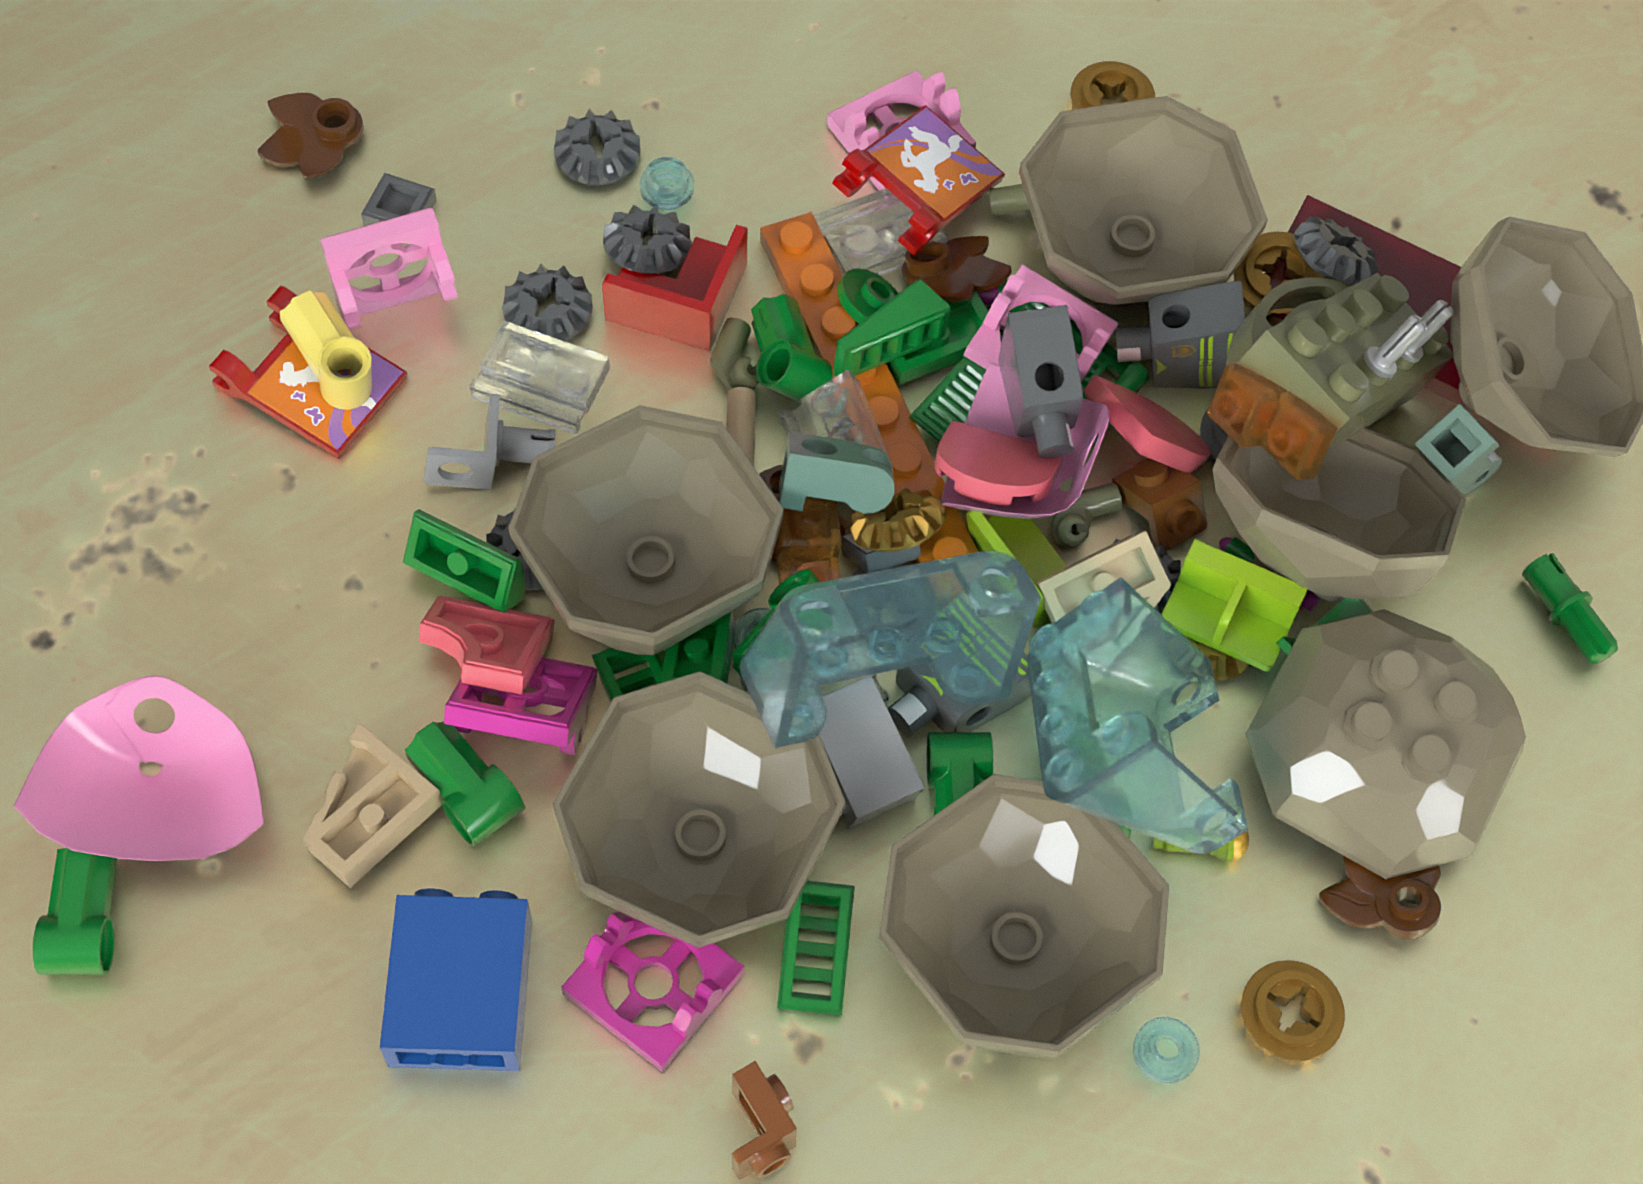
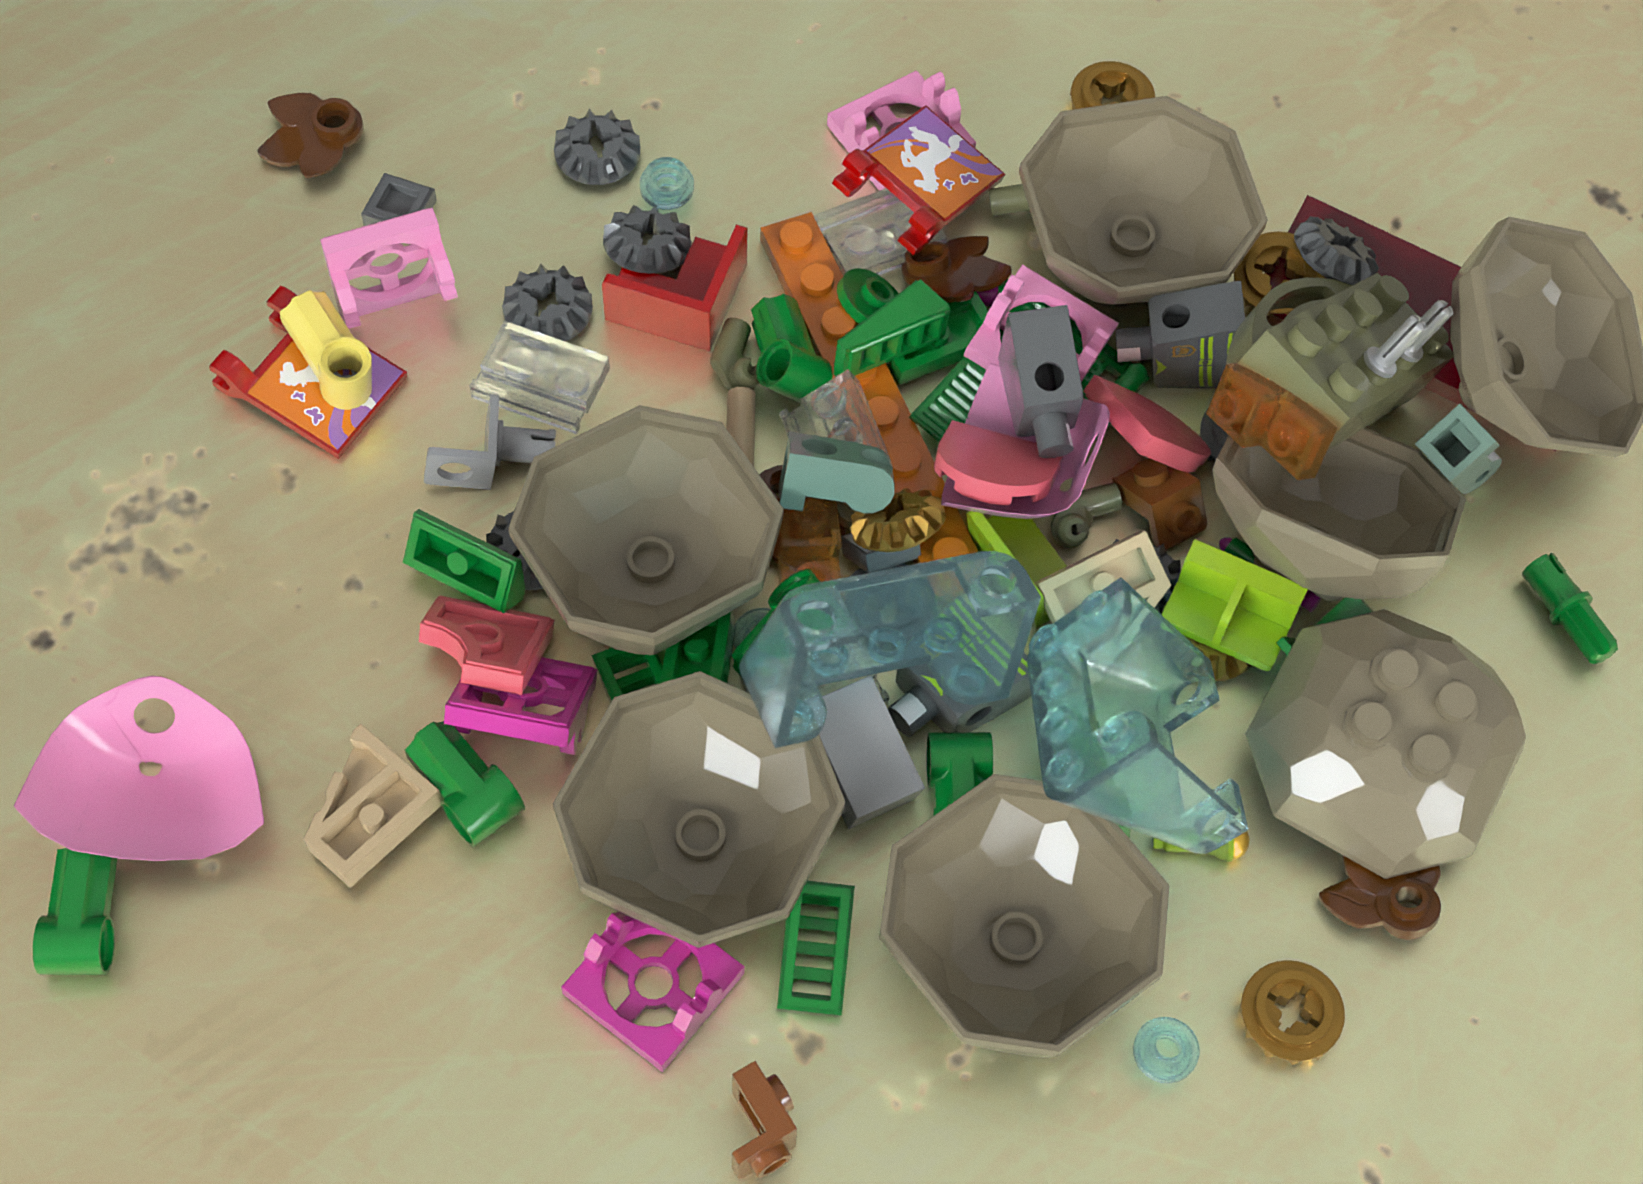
blue brick [380,888,532,1071] -> none

